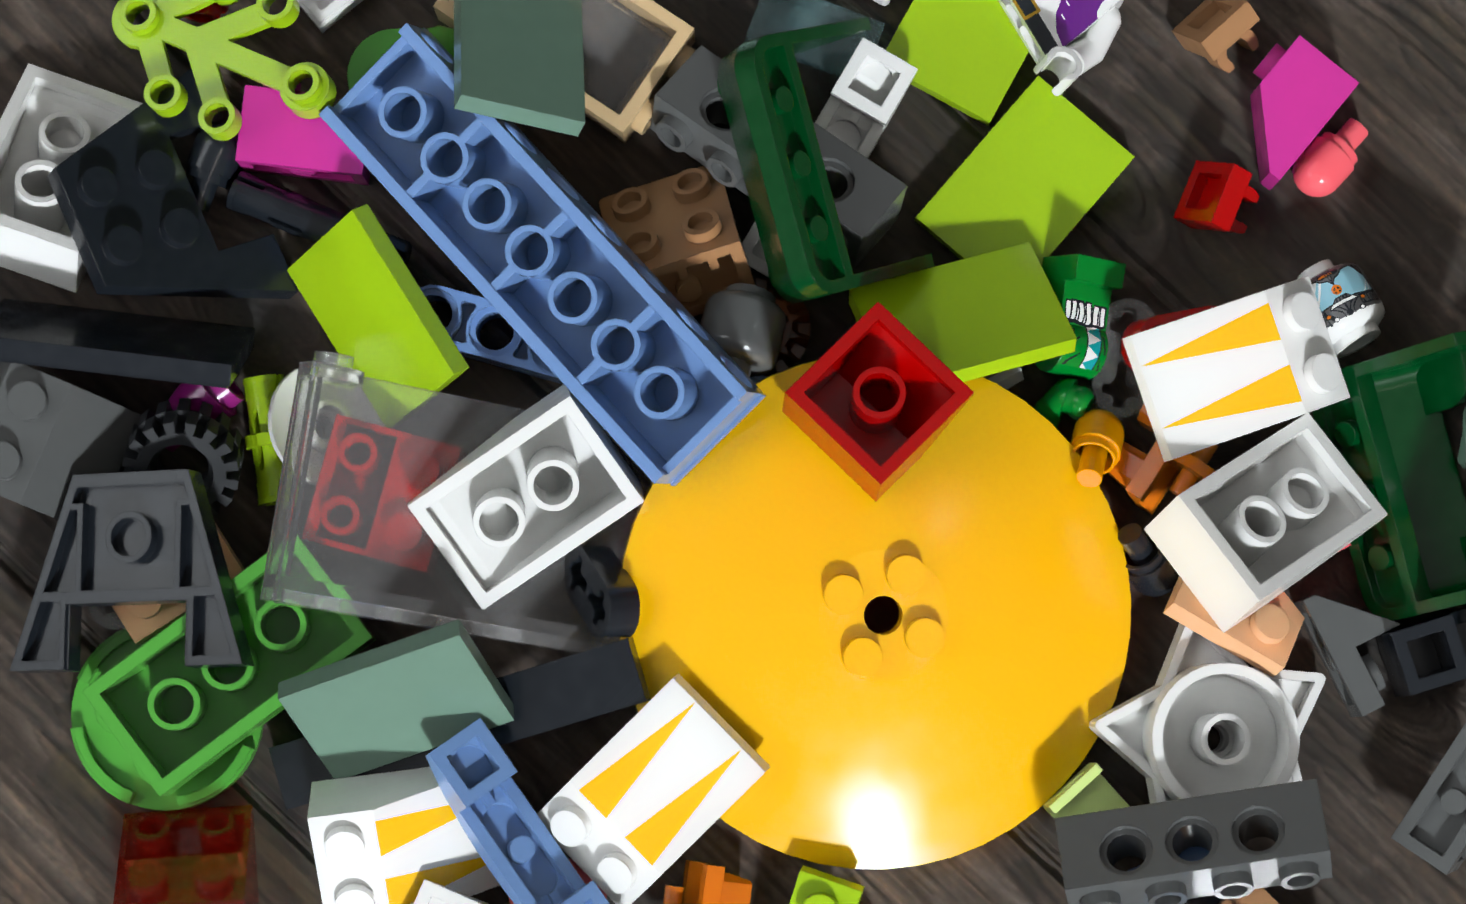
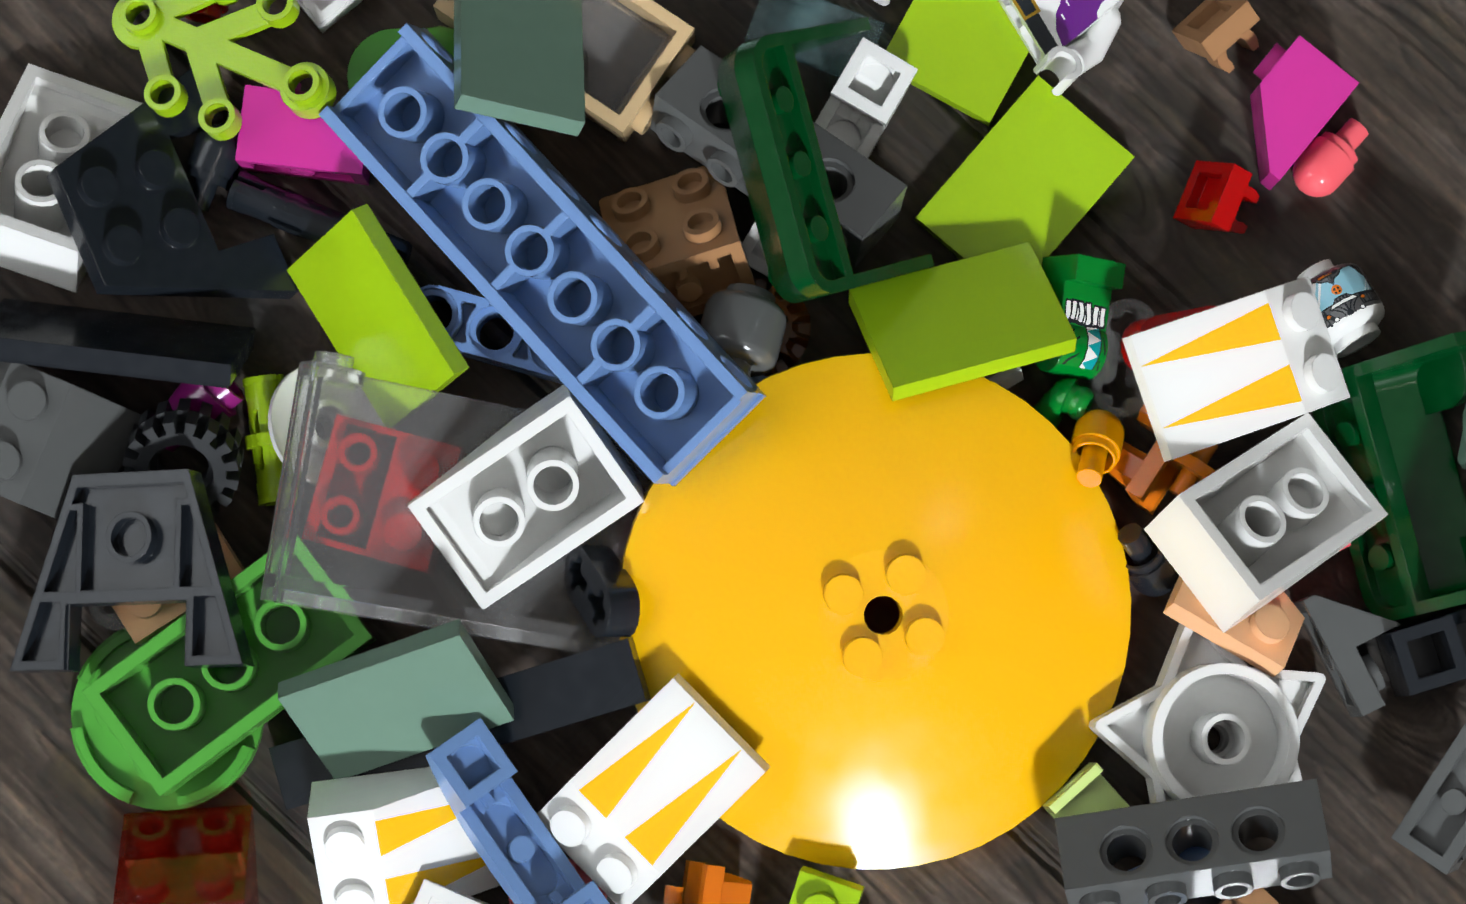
red slope [782,301,974,502] -> none

